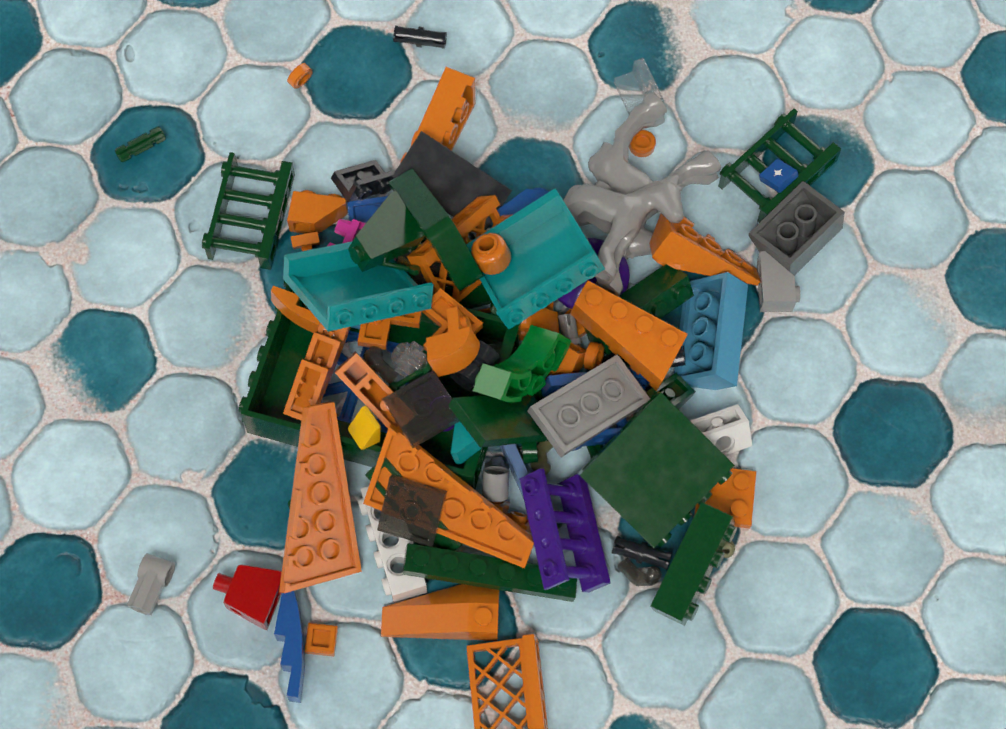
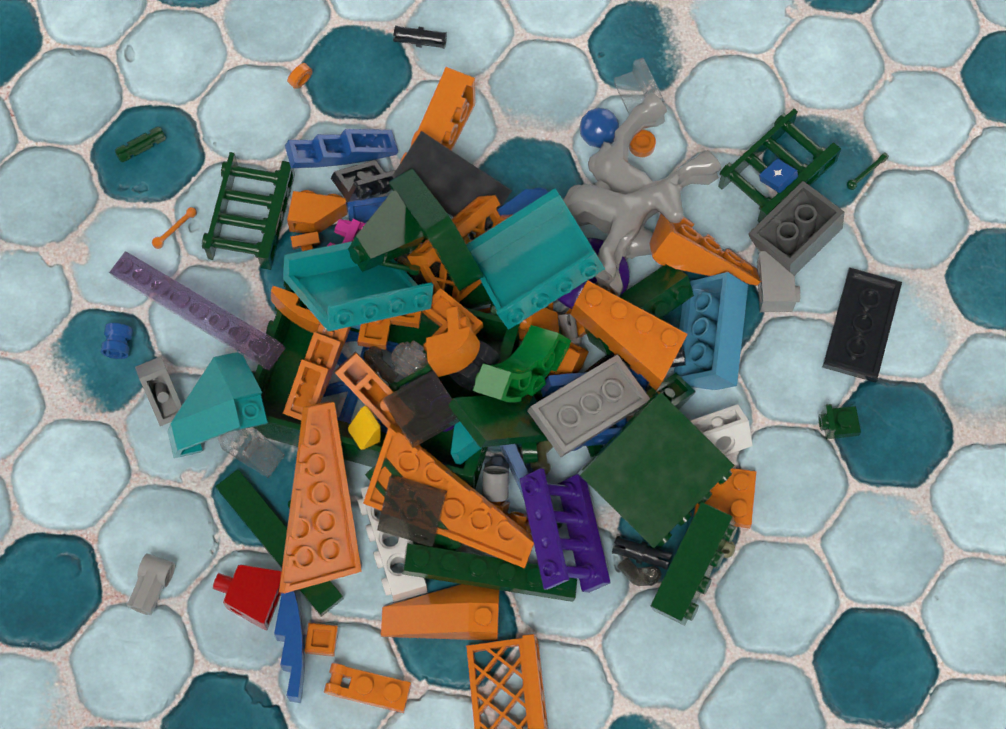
orange head [471,233,511,275] -> none
orange tile [584,342,604,370] -> none
none -> blue wheel [100,323,133,359]
none -> clear purple plate [109,251,285,371]
none -> light grey slope [135,357,182,426]
none -> orange hinge [152,207,197,249]
none -> teal panel [167,351,267,458]
none -> dark green tile [215,469,344,617]
none -> clear slope [218,427,285,478]
none -> blue slope [285,129,398,168]
none -> orange plate [324,663,411,713]
none -> blue hair [579,108,619,148]
none -> dark green bracket [818,404,861,439]
none -> black tile [822,267,902,383]
none -> dark green hinge [846,152,889,190]

